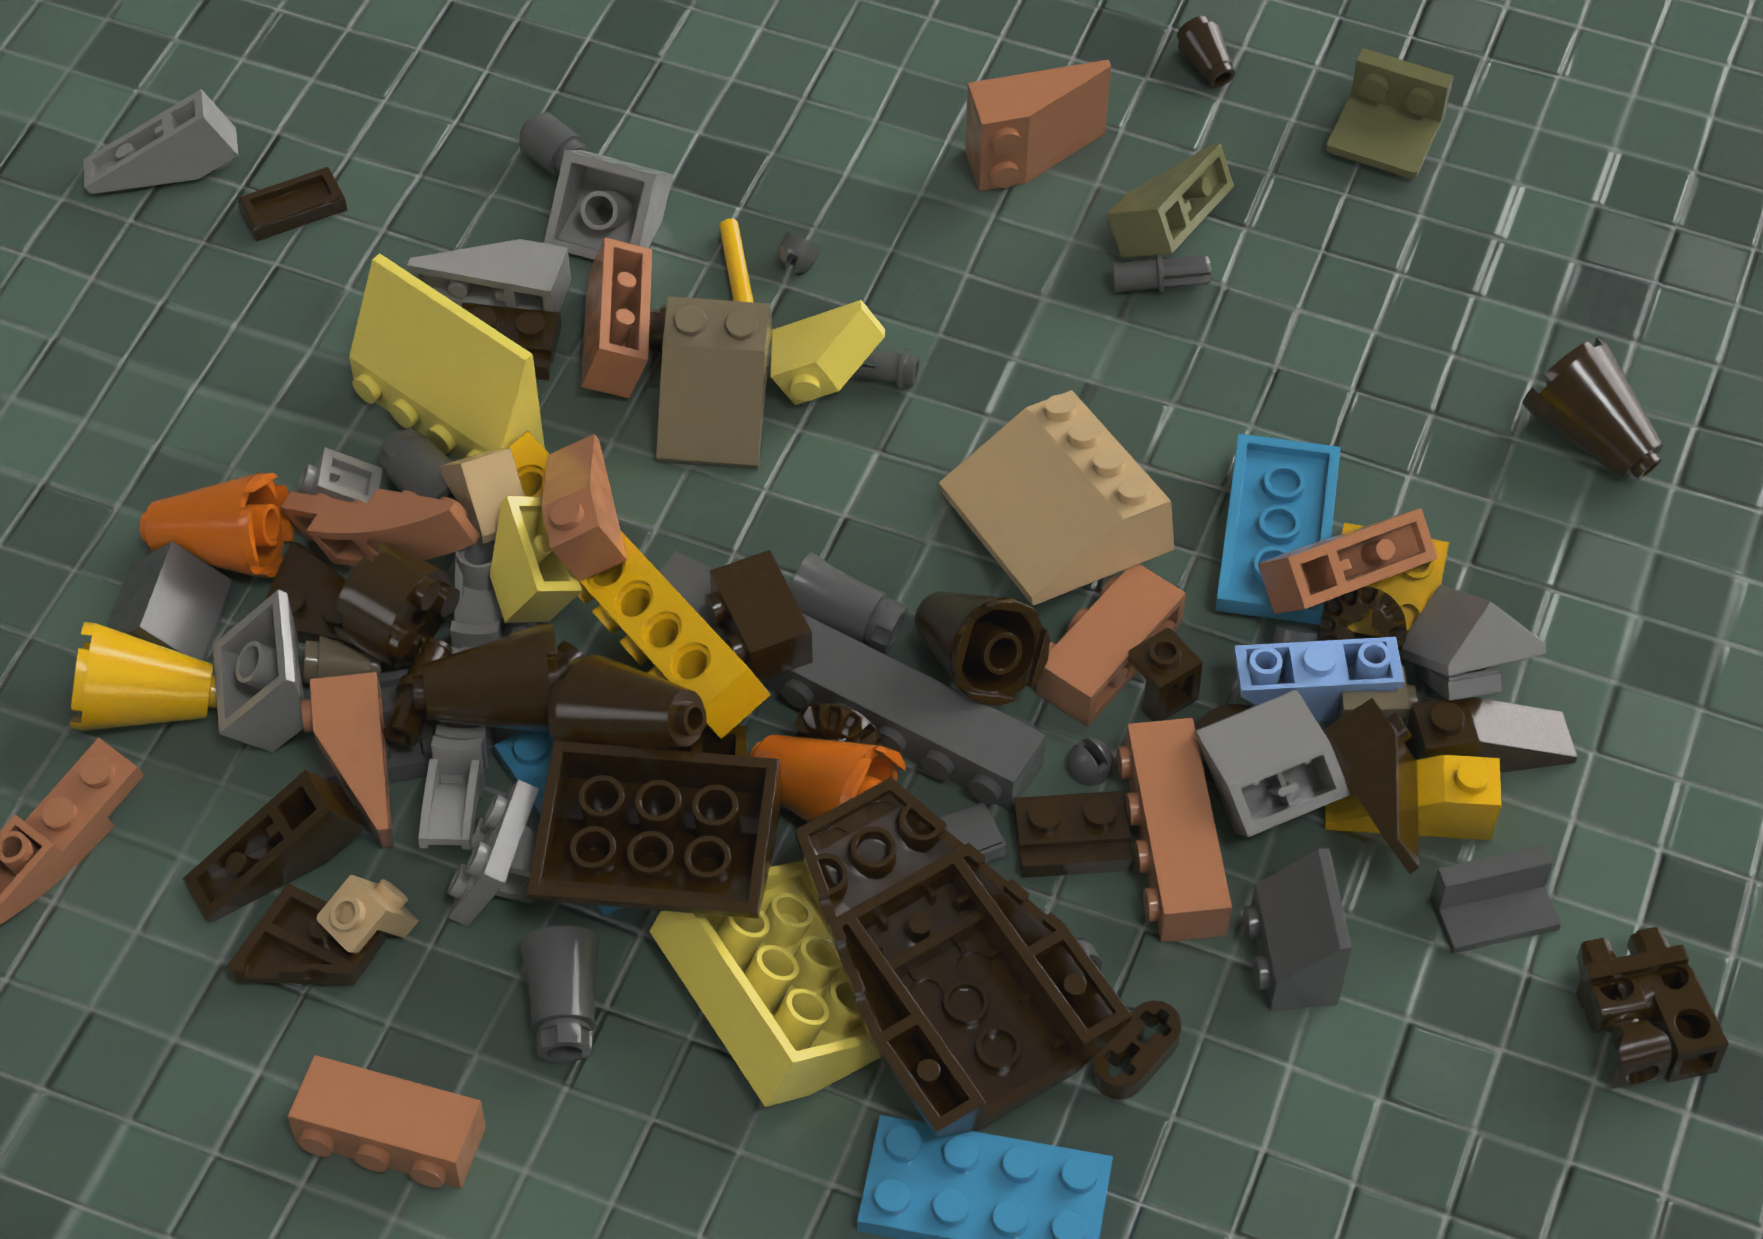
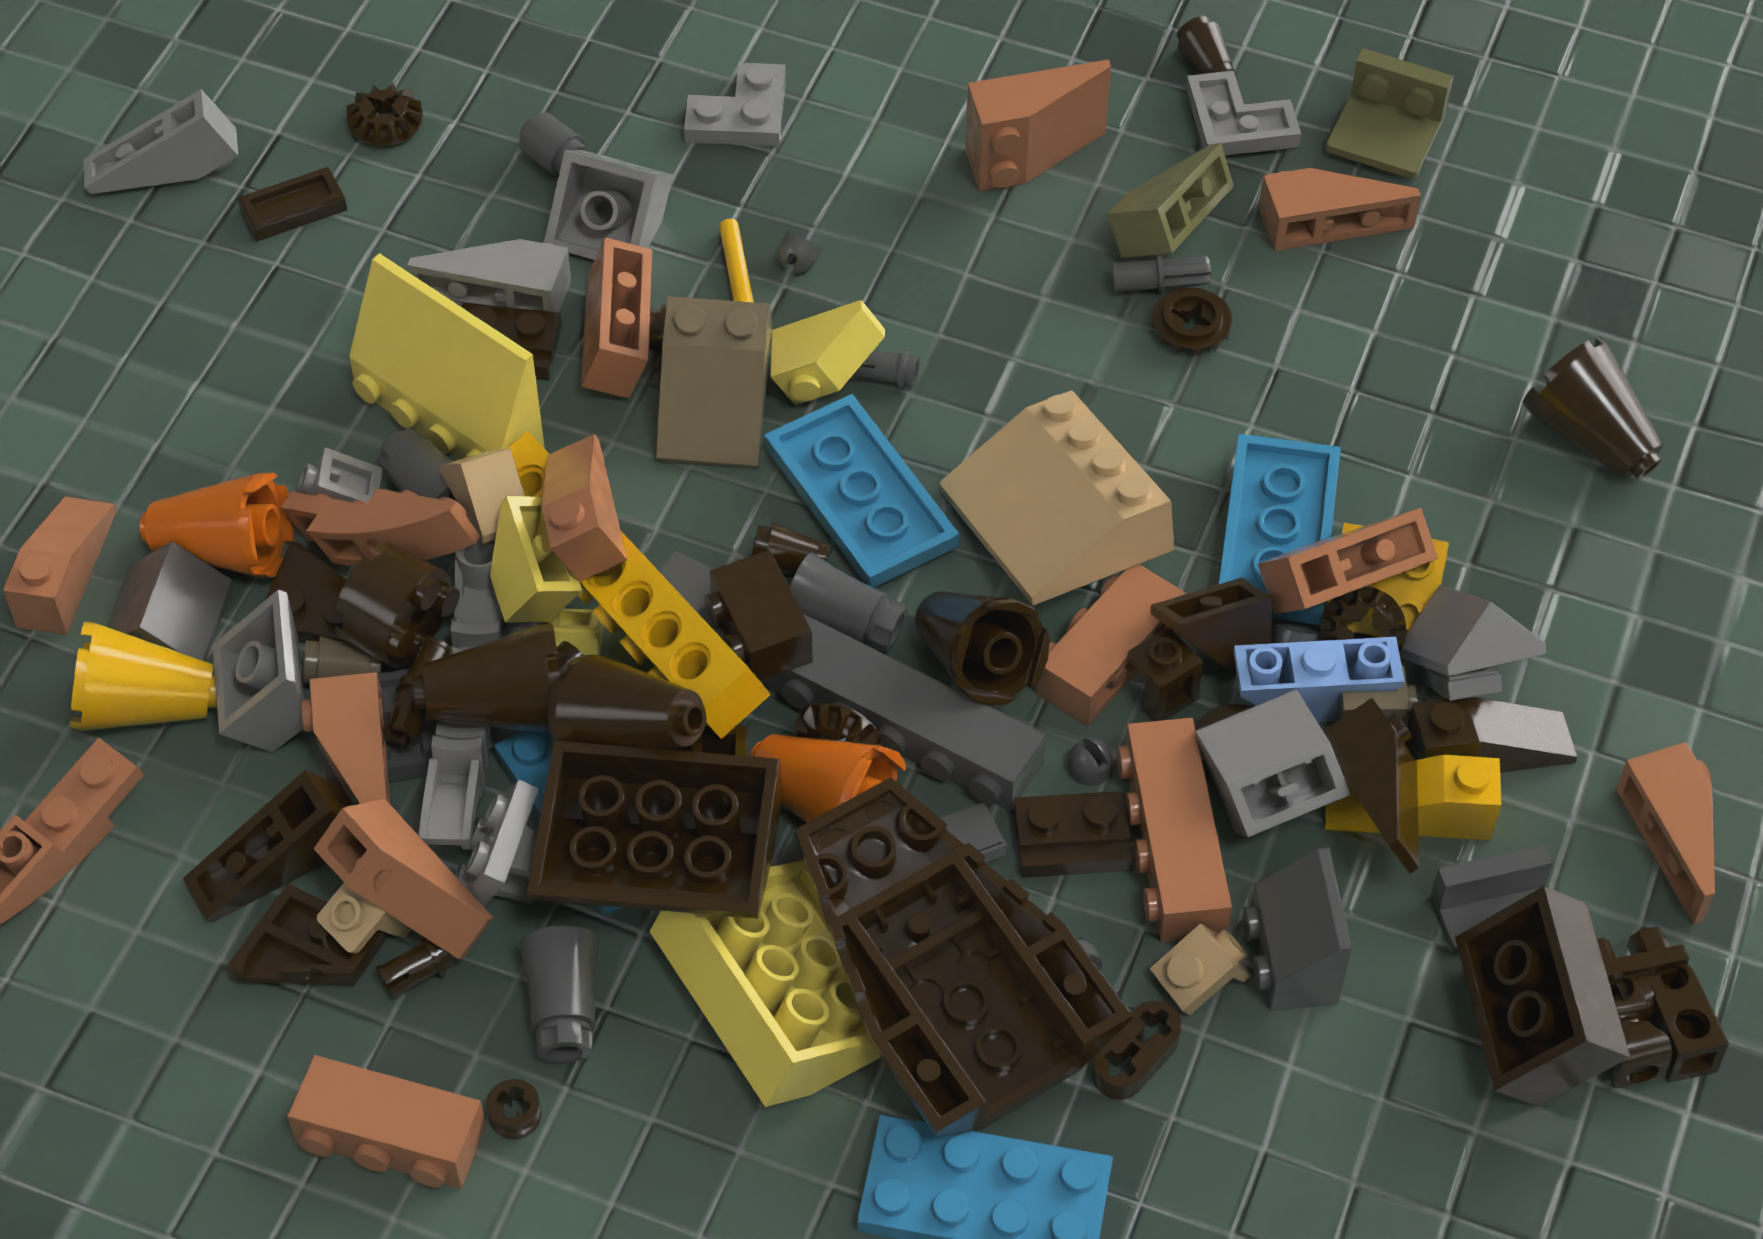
none -> nougat slope [3,496,117,635]
none -> nougat slope [314,798,493,959]
none -> dark brown gear [347,83,423,146]
none -> dark brown pin [375,936,453,999]
none -> dark brown bush [486,1079,542,1140]
none -> light yellow slope [547,609,603,656]
none -> light grey plate [684,63,786,146]
none -> dark brown cone [752,522,829,574]
none -> dark azure plate [764,394,960,588]
none -> tan bracket [1150,924,1252,1015]
none -> dark brown slope [1151,578,1272,669]
none -> dark brown gear [1152,288,1232,356]
none -> light grey plate [1186,71,1301,155]
none -> nougat slope [1259,168,1421,251]
none -> dark brown brick [1455,886,1630,1106]
none -> nougat slope [1616,742,1715,924]

